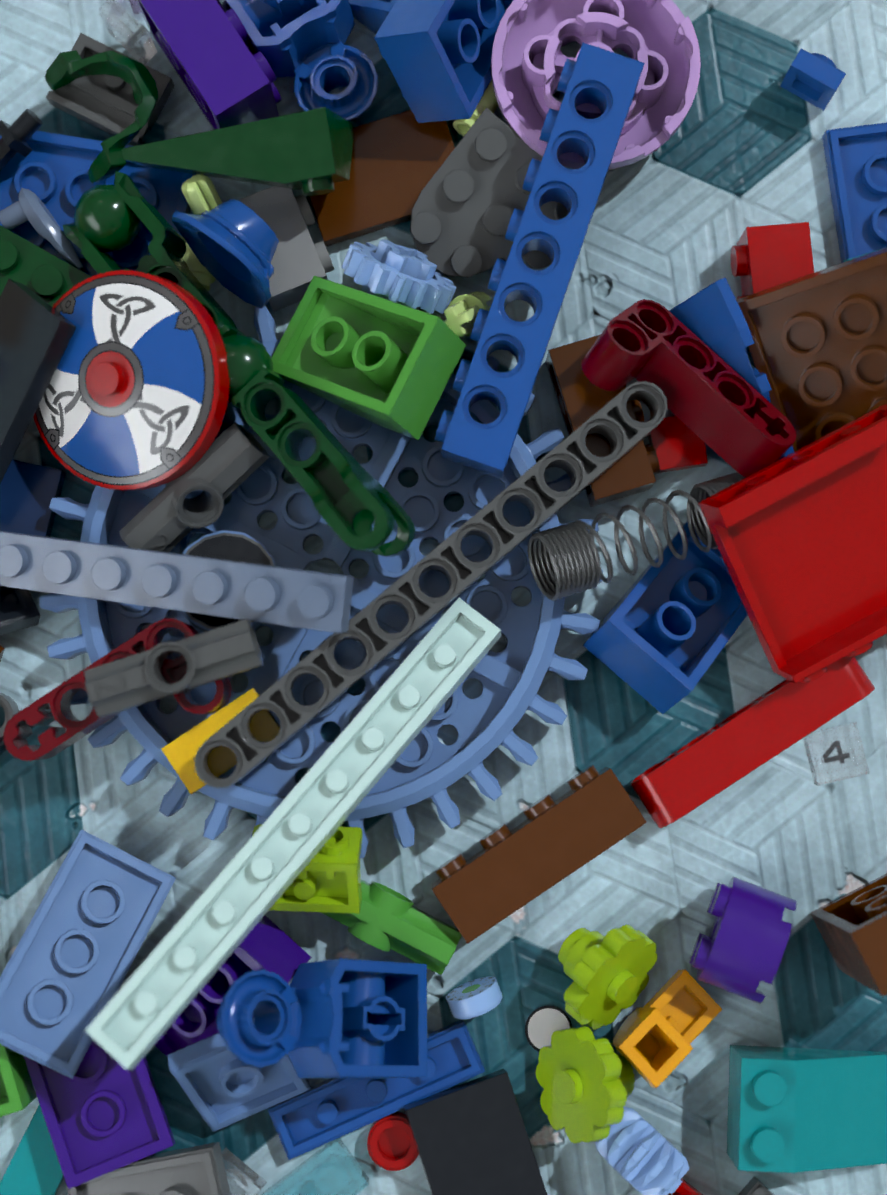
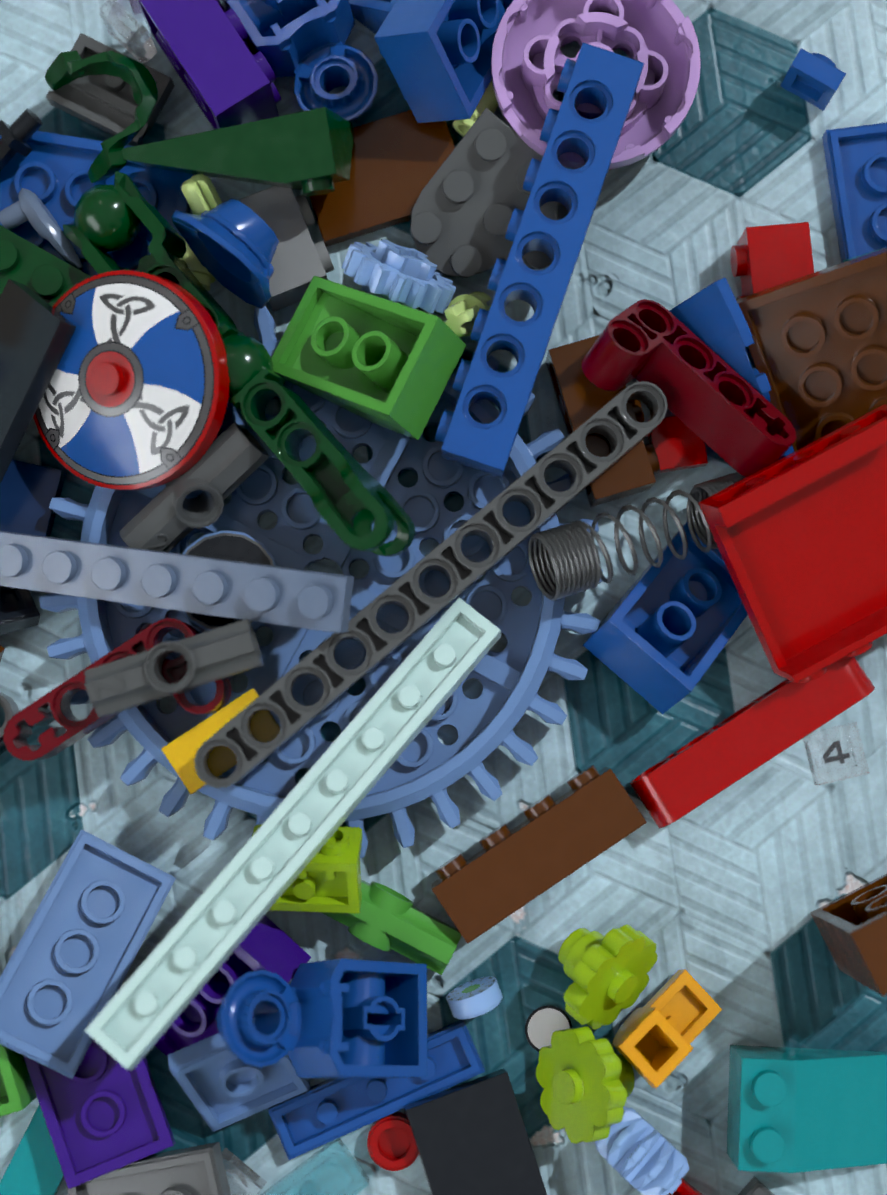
dark purple brick [689,877,797,1004] -> none

